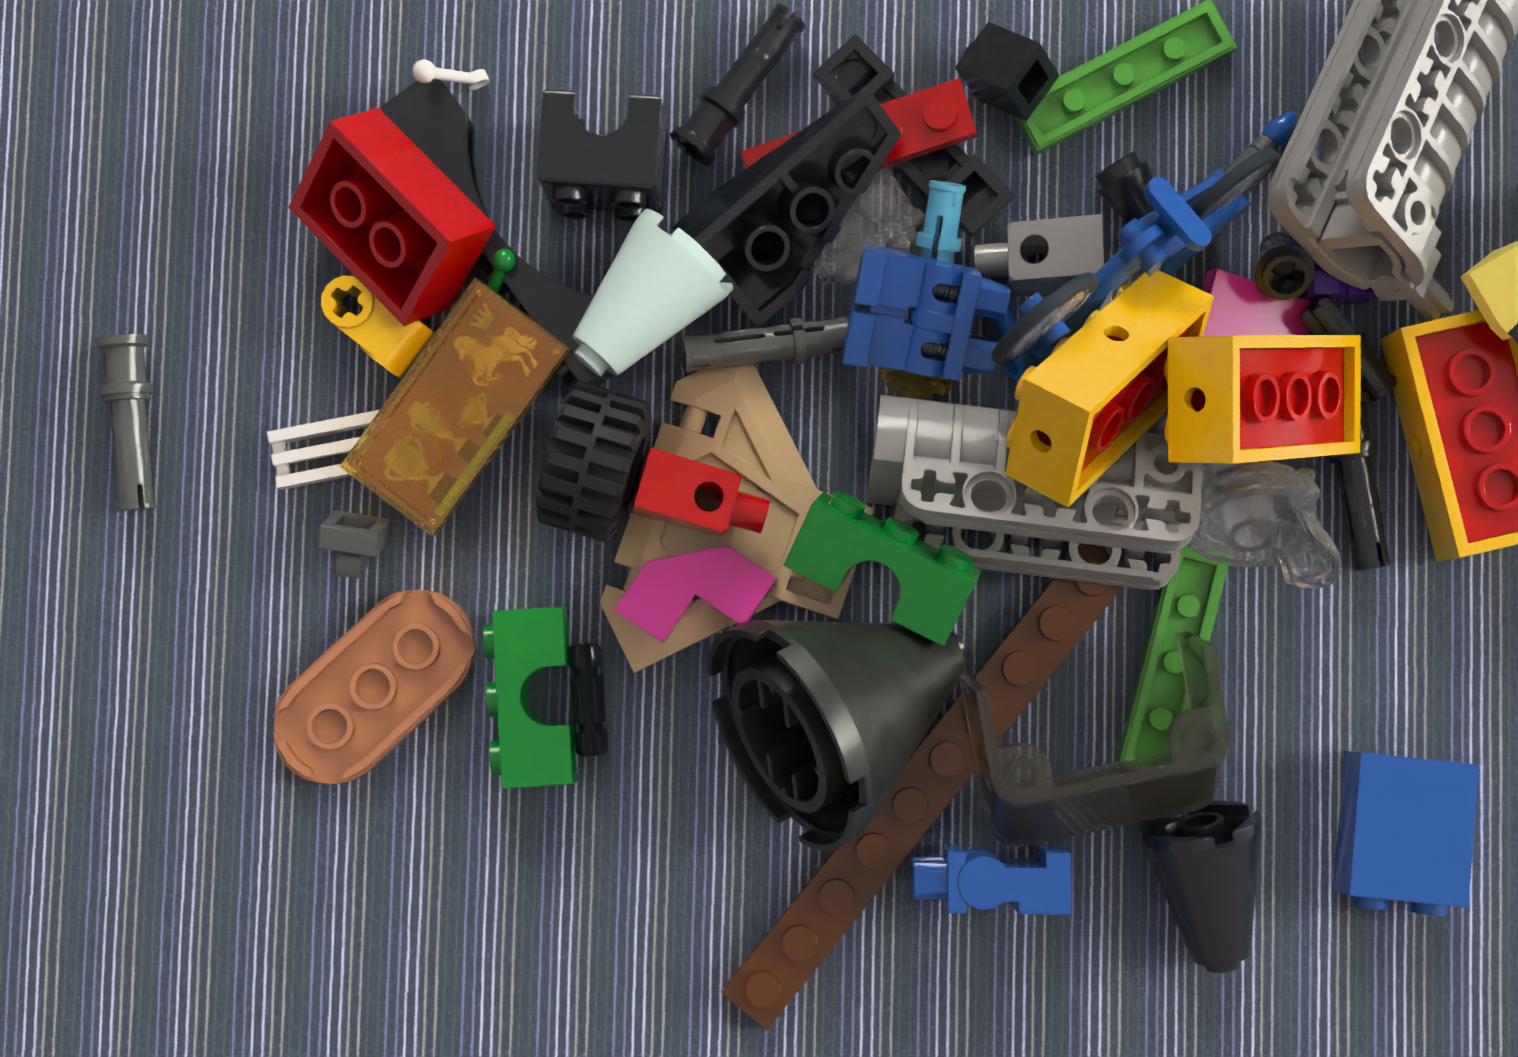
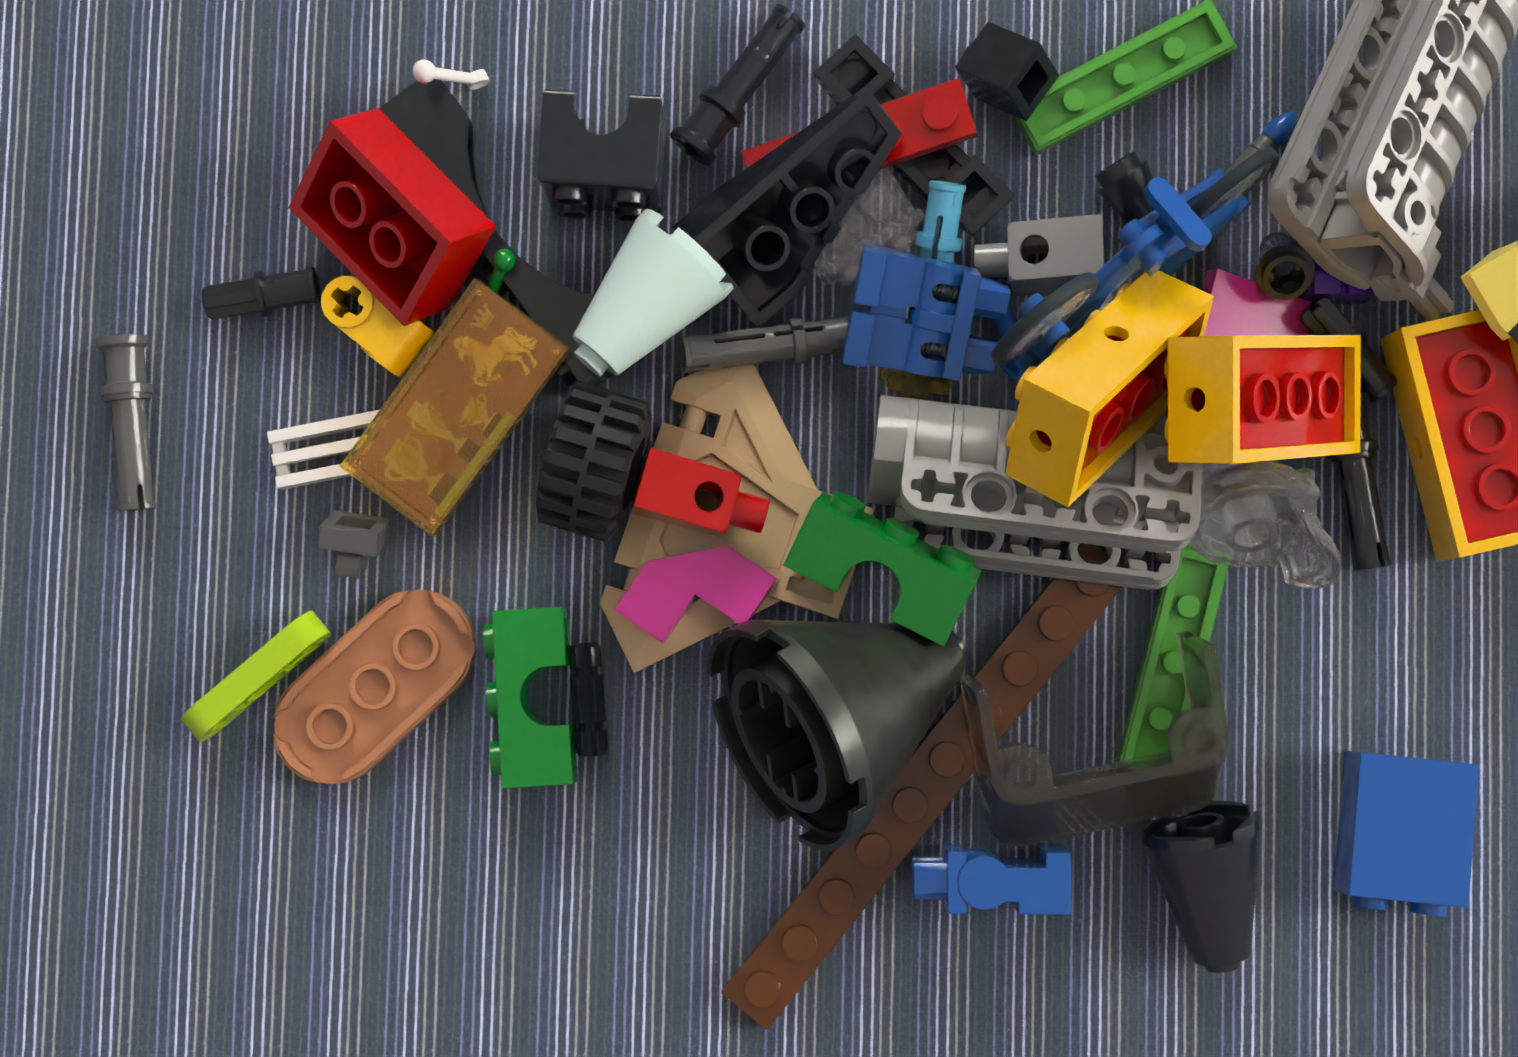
none -> lime beam [181,610,331,742]
none -> black axle [202,267,321,320]

